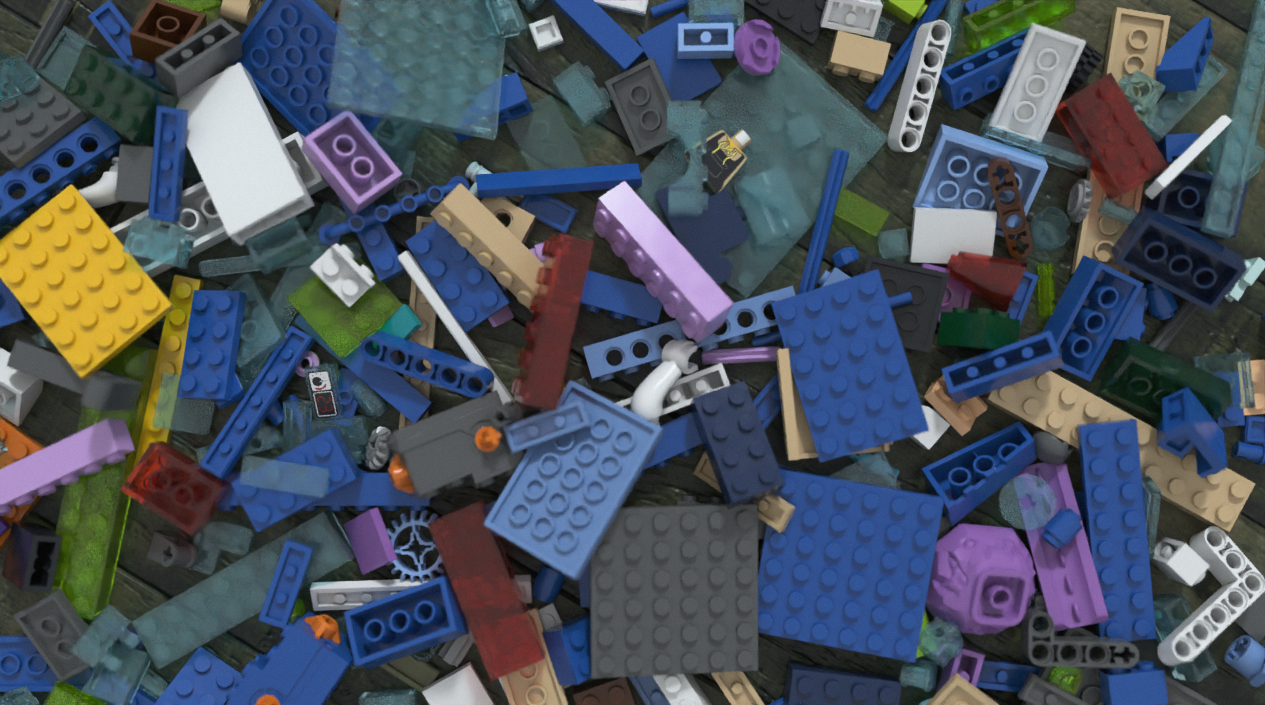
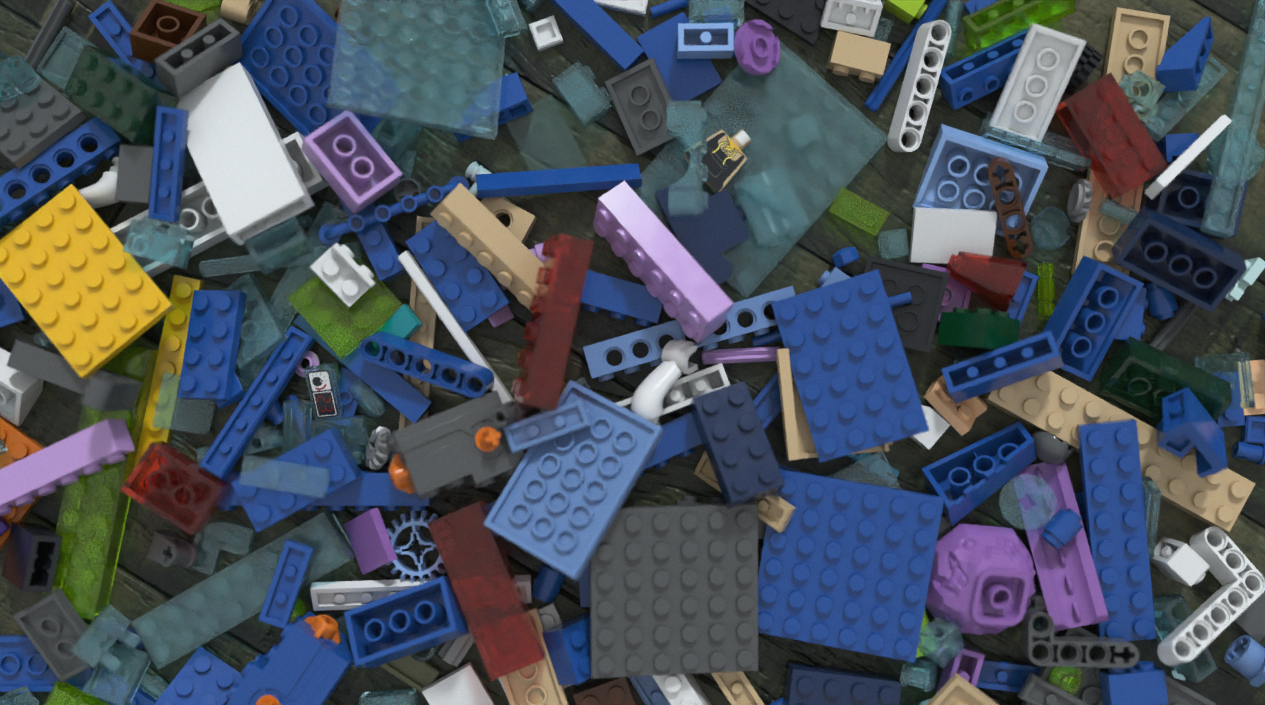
blue tile [519,194,578,235] -> none
blue axle [797,149,849,295] -> none

